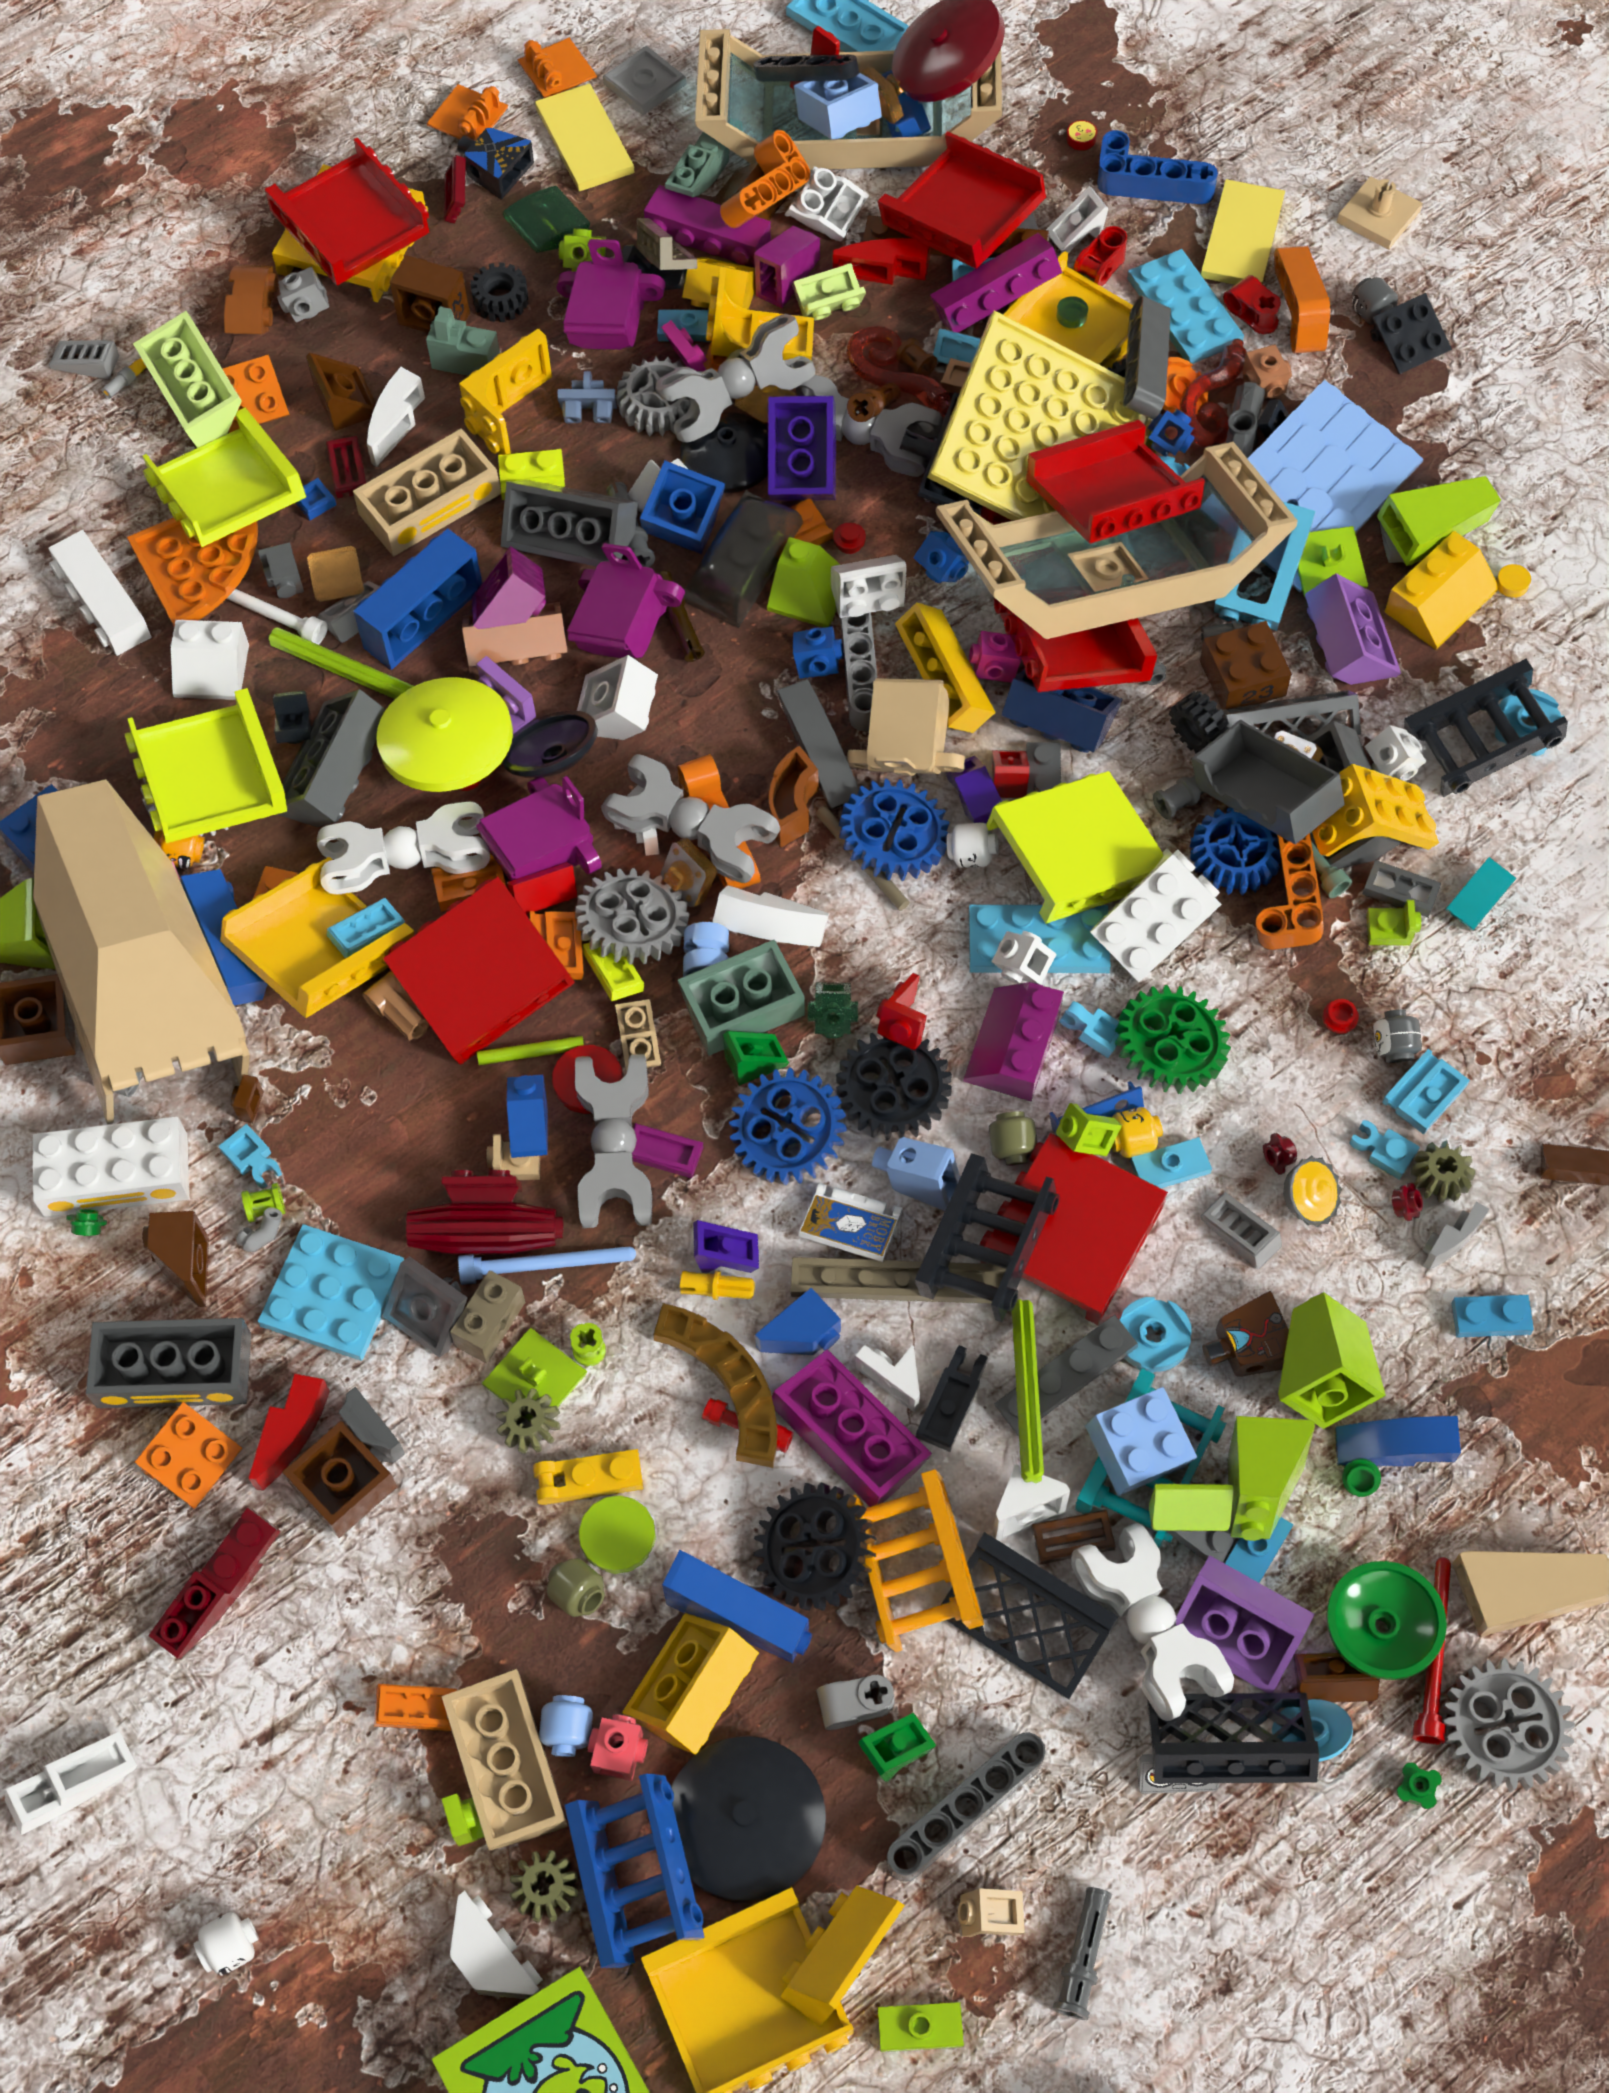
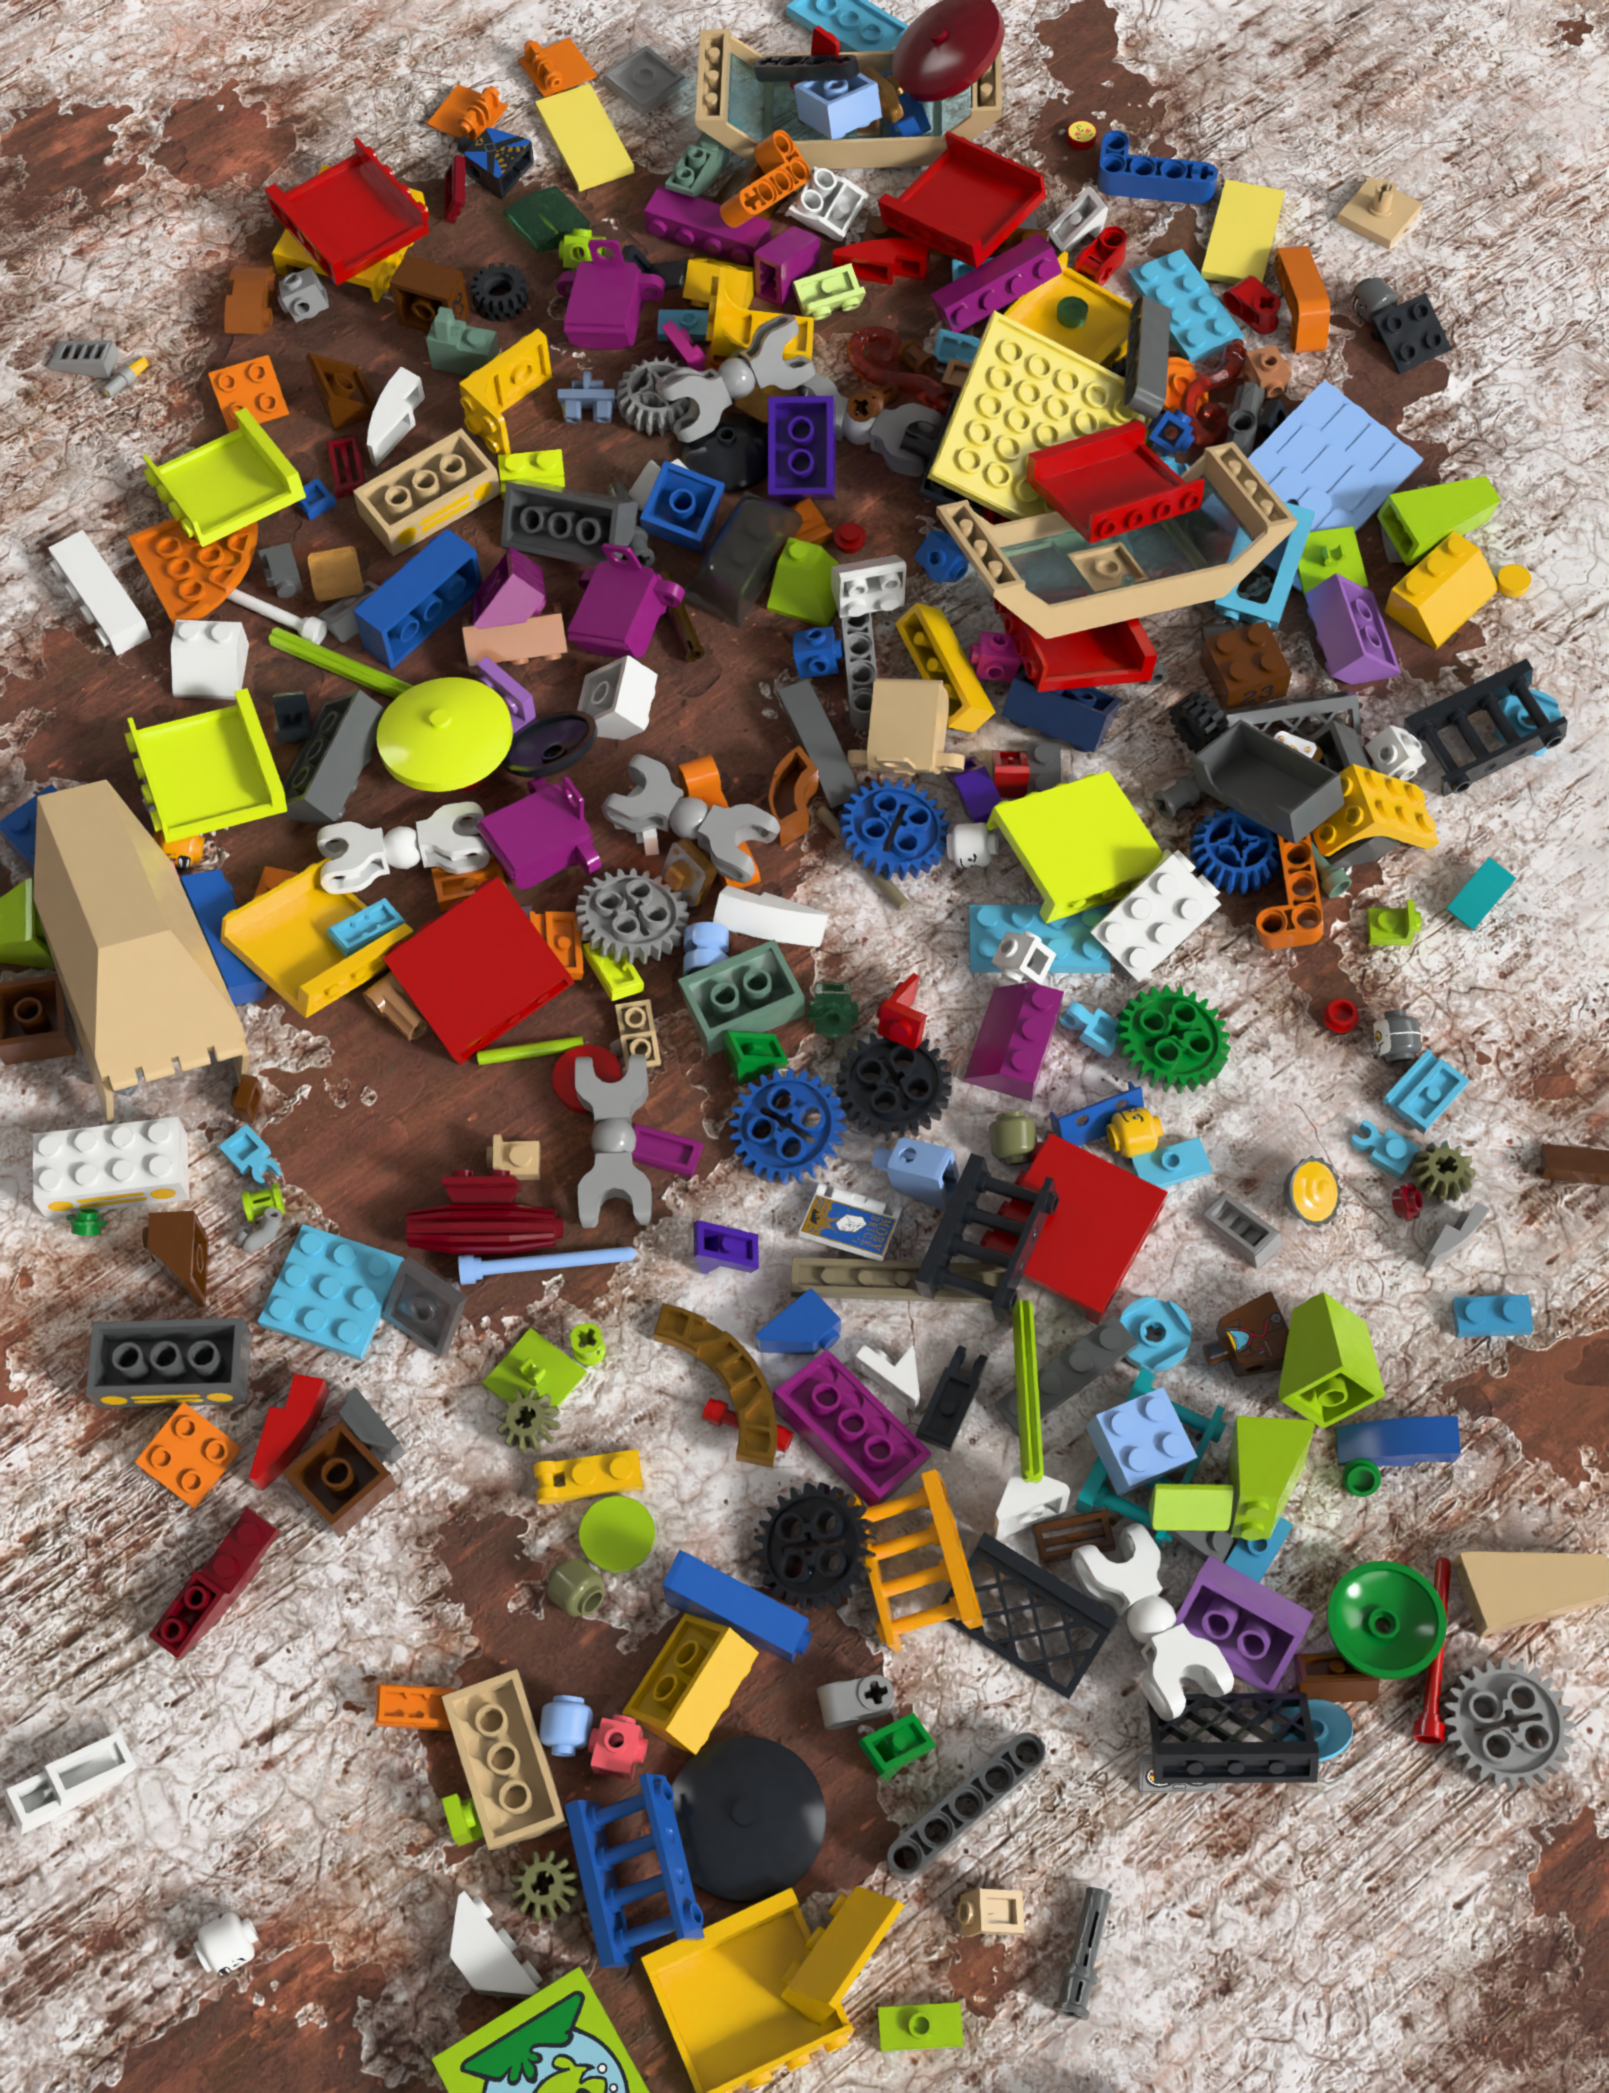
yellowish green slope [133,311,242,448] -> none
dark tan brick [450,1270,526,1364] -> none
red tile [507,862,577,915] -> none
blue slope [507,1075,548,1158] -> none
dark tan fence [637,218,697,270] -> none
yellow axle [680,1271,755,1300] -> none
lime bracket [1056,1103,1122,1156] -> none
dark red plate [1263,1133,1297,1175] -> none
dark grey piece [1362,860,1441,918] -> none
green plate [1397,1762,1442,1809] -> none

